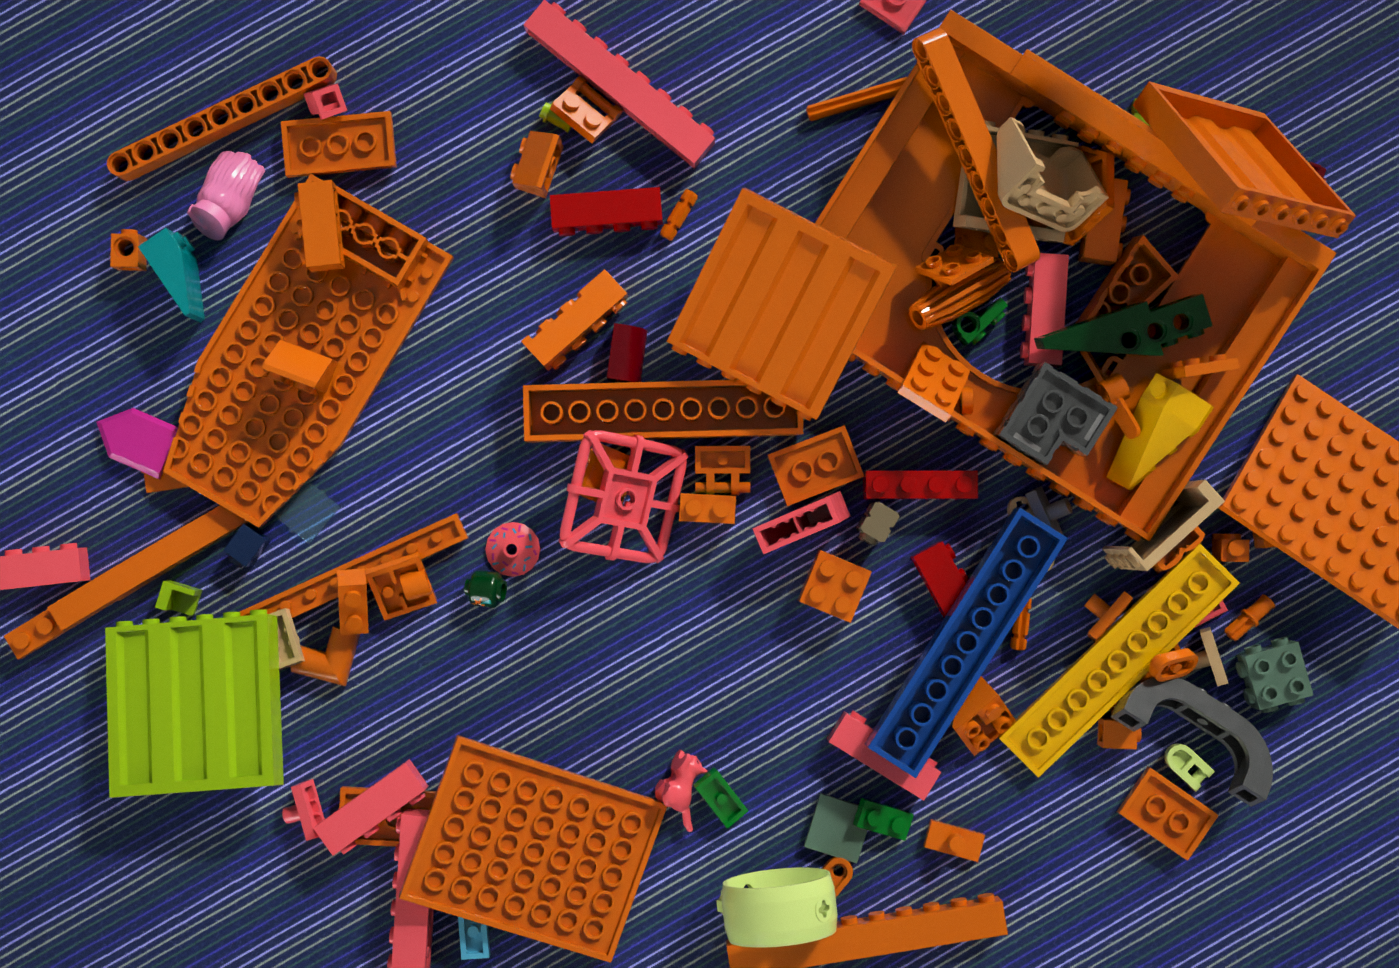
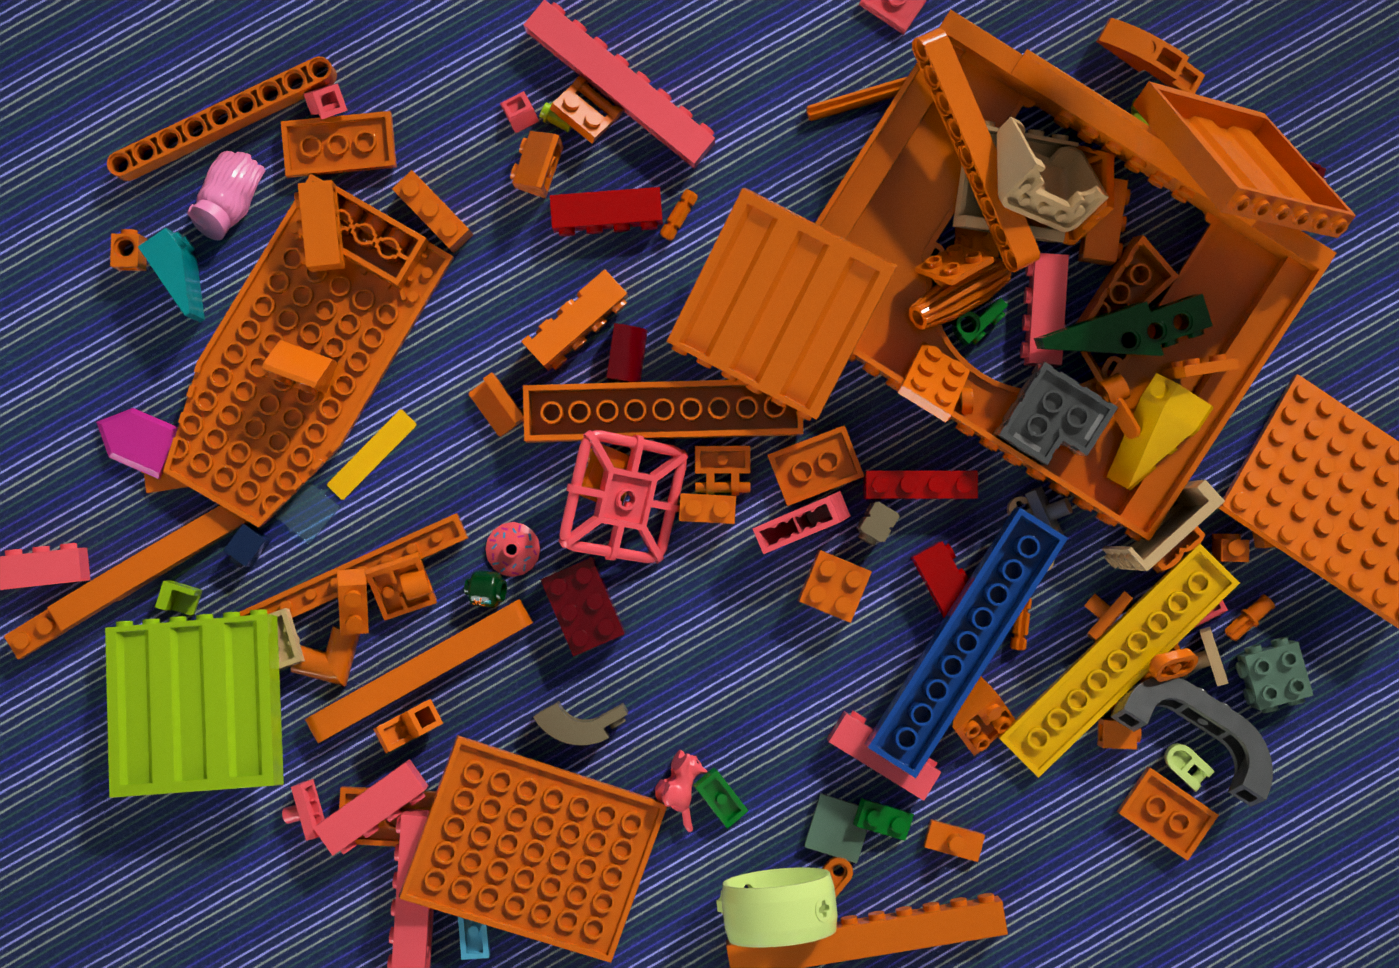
none -> orange beam [305,599,533,743]
none -> yellow sticker [327,410,416,500]
none -> orange brick [373,699,443,753]
none -> orange brick [392,170,473,253]
none -> orange panel [469,372,524,437]
none -> coral slope [500,91,539,133]
none -> dark tan arch [533,701,628,745]
none -> dark red brick [540,557,626,656]
none -> orange slope [1096,18,1205,94]

